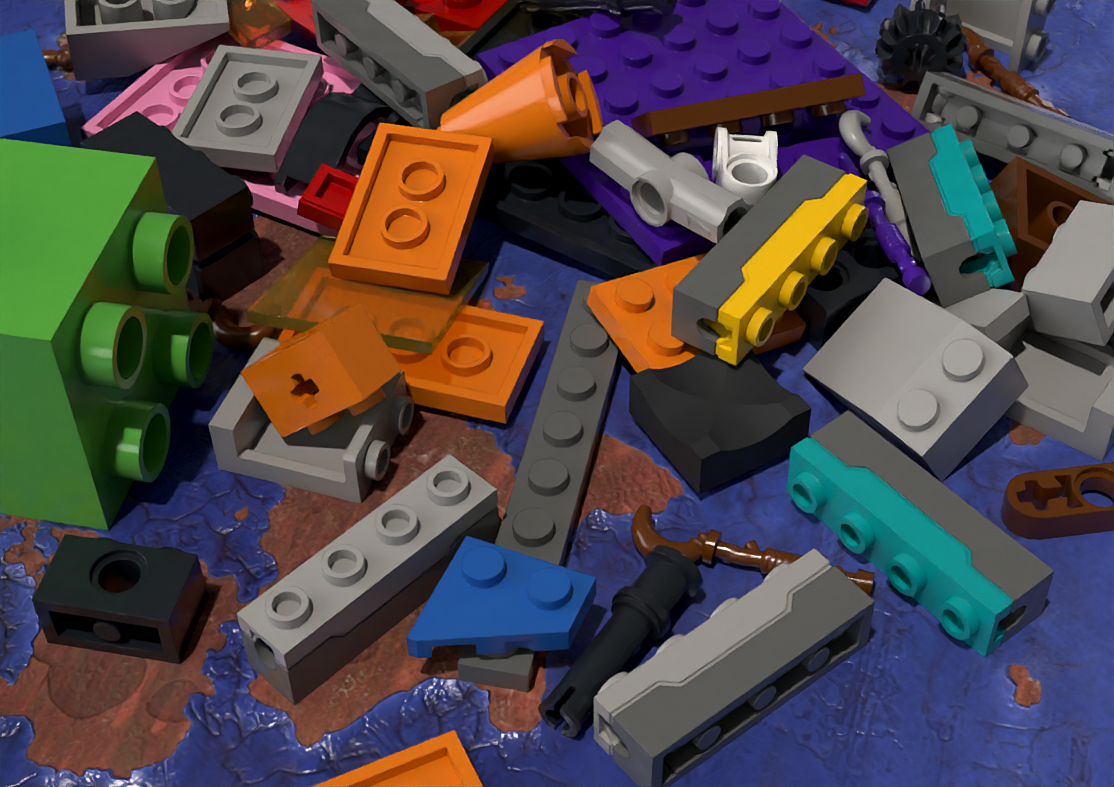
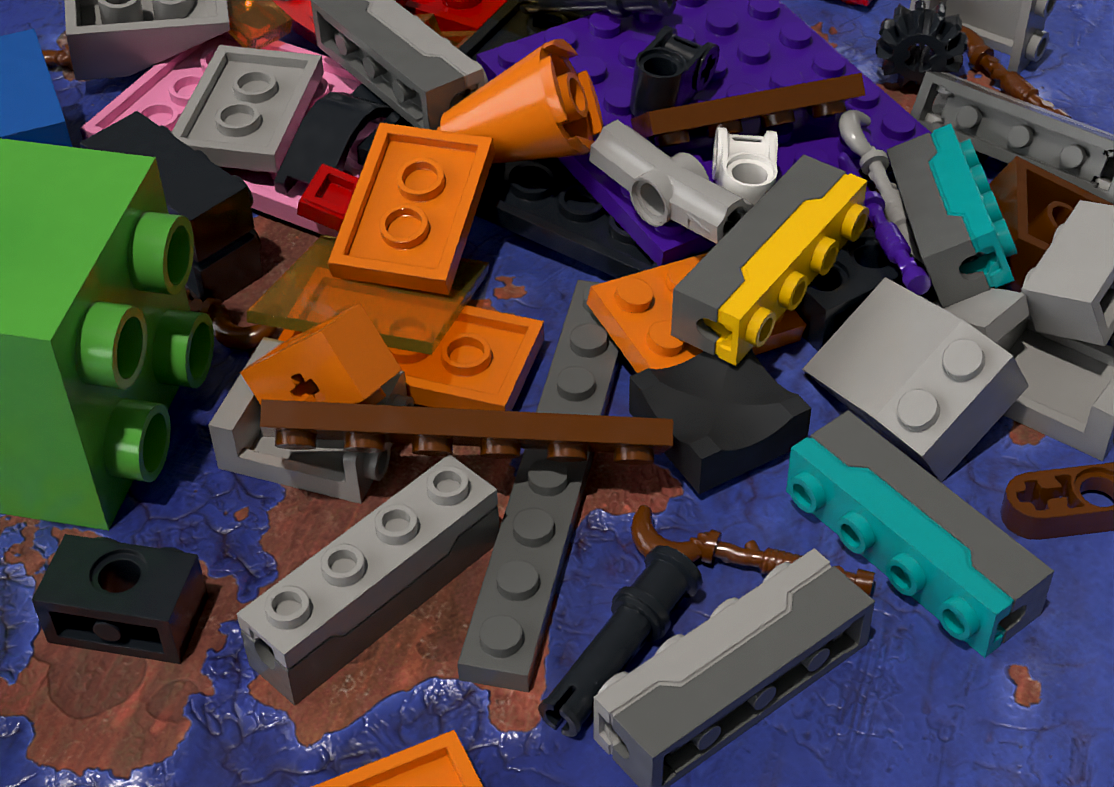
blue wing [406,535,596,658] -> none
none -> reddish brown plate [260,399,673,465]
none -> black piece [629,25,720,117]

